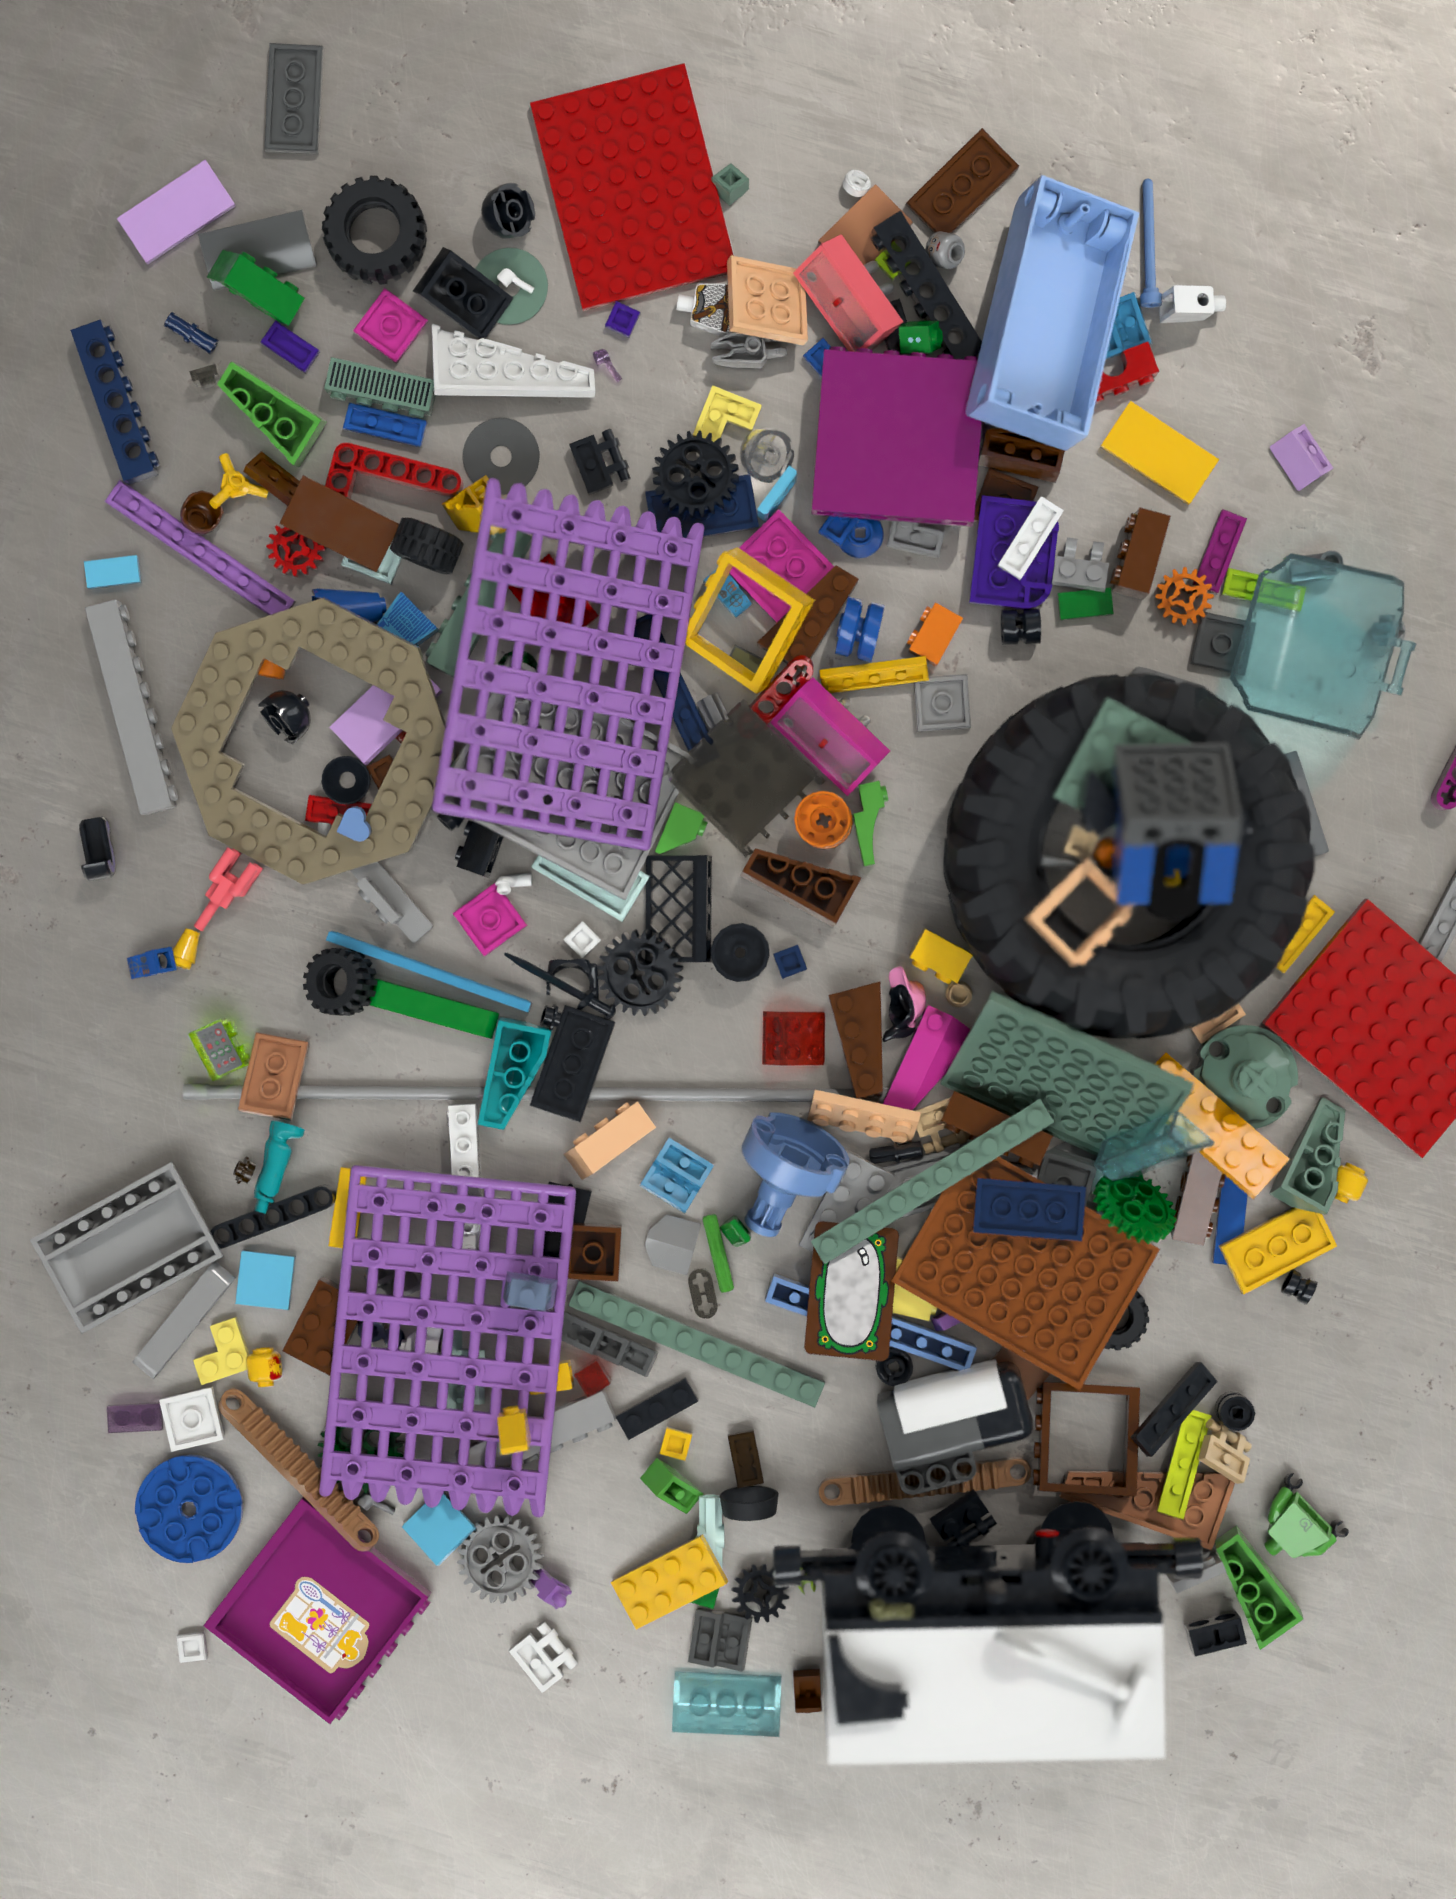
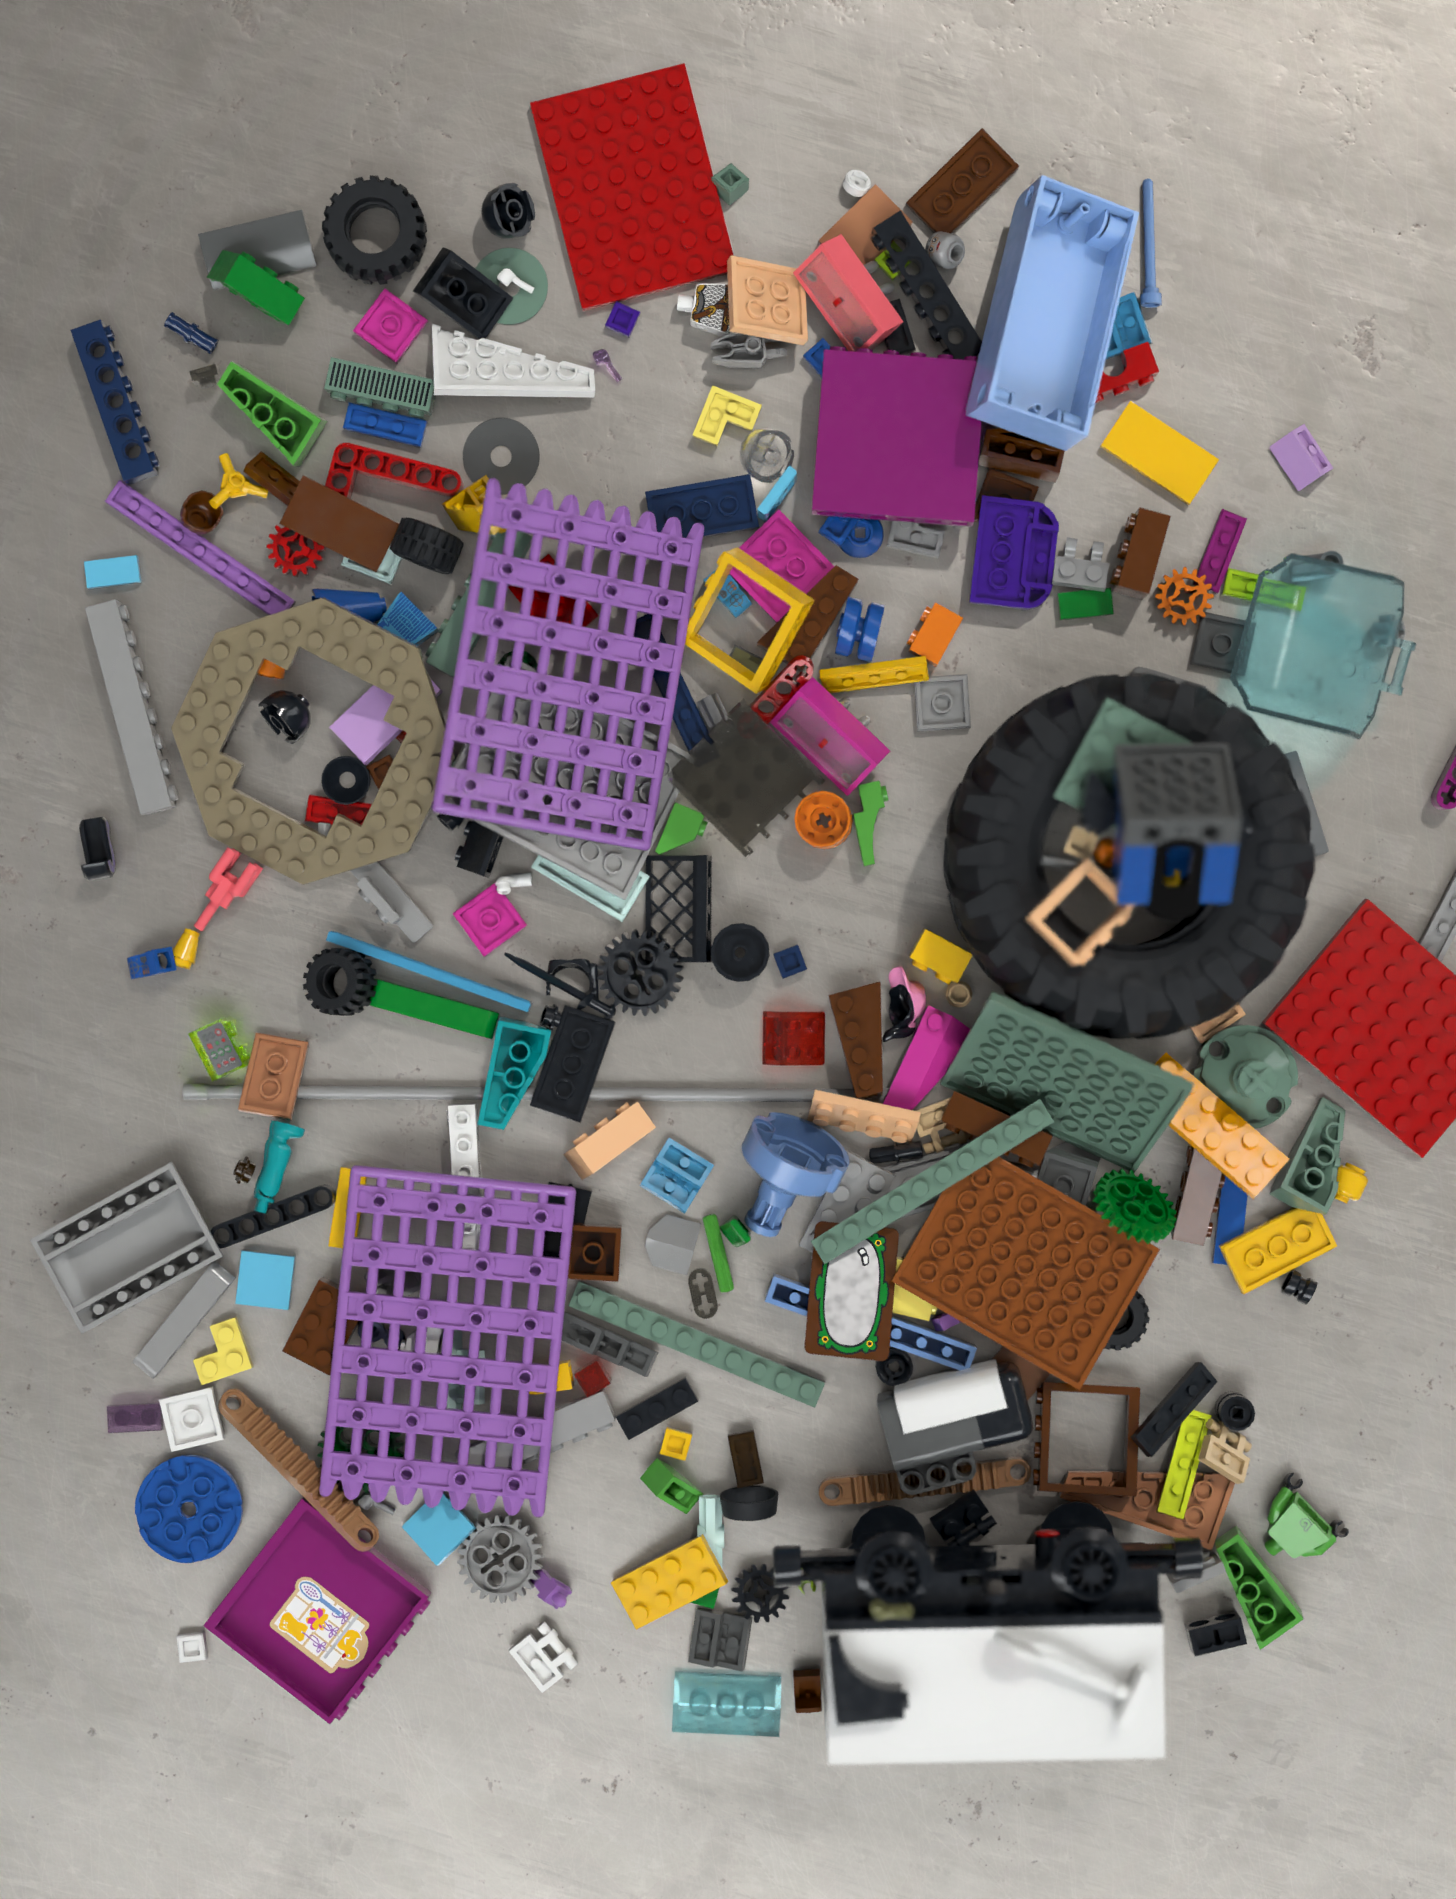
lavender tile [117,160,236,264] -> none
yellow head [246,1347,282,1387] -> none
dark purple tile [260,320,320,374] -> none
dark grey tile [264,43,324,154] -> none
medium blue tile [337,806,371,842] -> none
yellow slope [497,1405,531,1455] -> none
sand blue torso [503,1271,558,1311] -> none
white tile [563,921,601,959] -> none
black plate [569,429,631,495] -> none
black gear [652,431,739,518] -> none
reddish brown wedge [740,848,862,927] -> none
green brick [899,321,943,353] -> none
dark blue plate [973,1178,1086,1241] -> none
white plate [998,496,1064,580] -> none
black wheel [1001,609,1041,645] -> none
clear light blue slope [1094,1110,1215,1181] -> none
white torso [1159,285,1226,323] -> none
yellow tile [1276,895,1335,974] -> none

